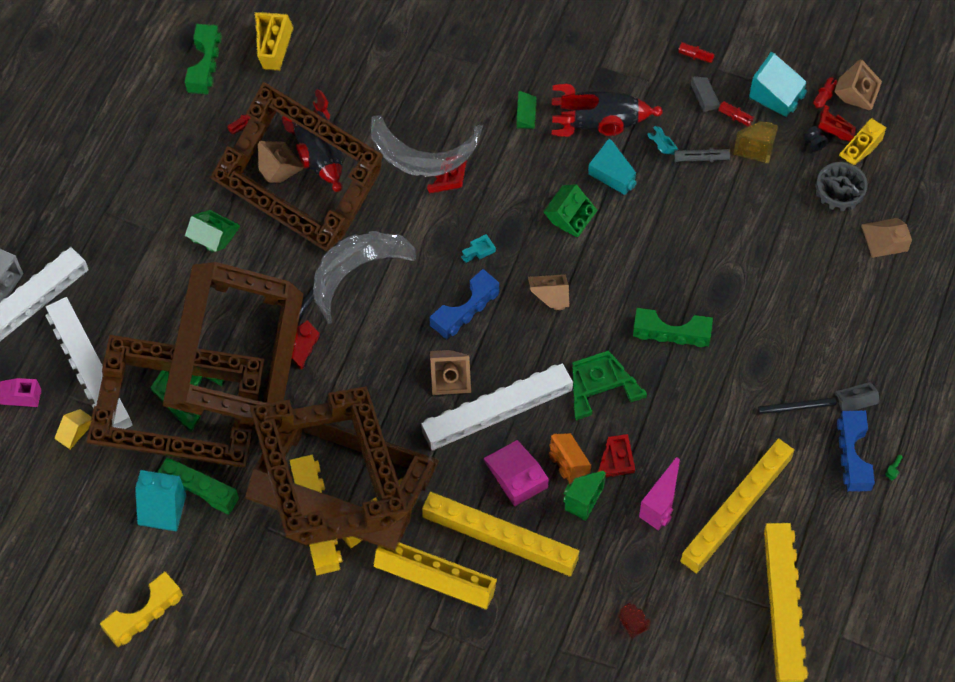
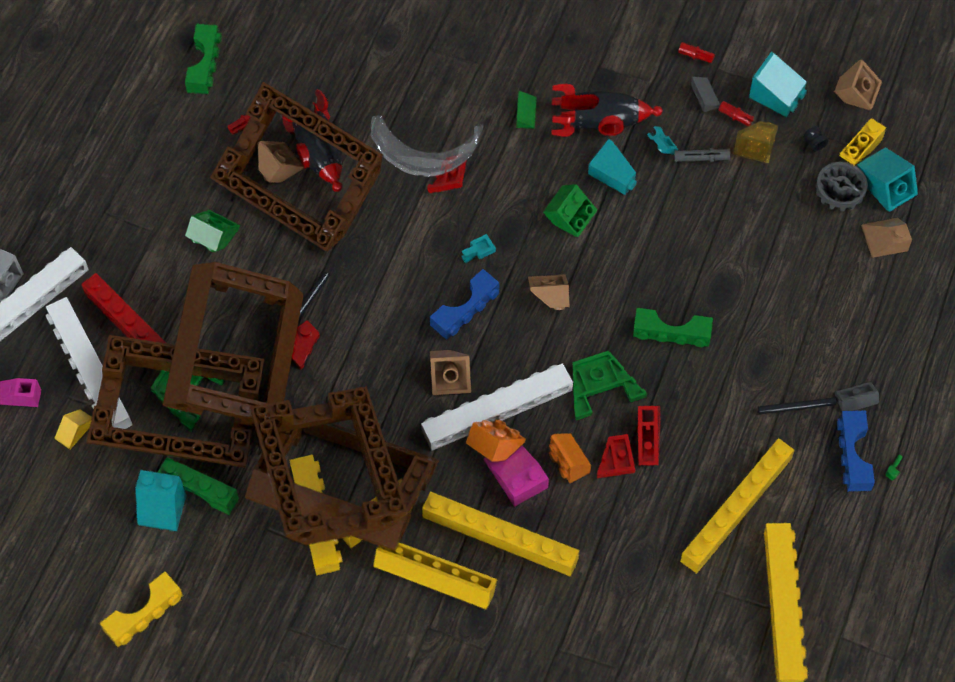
yellow wedge [255,12,293,70] -> none
clear windscreen [314,231,416,325] -> none
green slope [563,471,606,521] -> none
clear red brick [619,603,651,638] -> none
dark pink slope [639,457,680,530] -> none
red axle [813,78,838,108] -> none
red wing [818,105,856,142] -> none
none -> red brick [81,273,167,344]
none -> orange slope [466,420,526,461]
none -> red slope [638,406,660,465]
none -> teal slope [857,147,918,212]

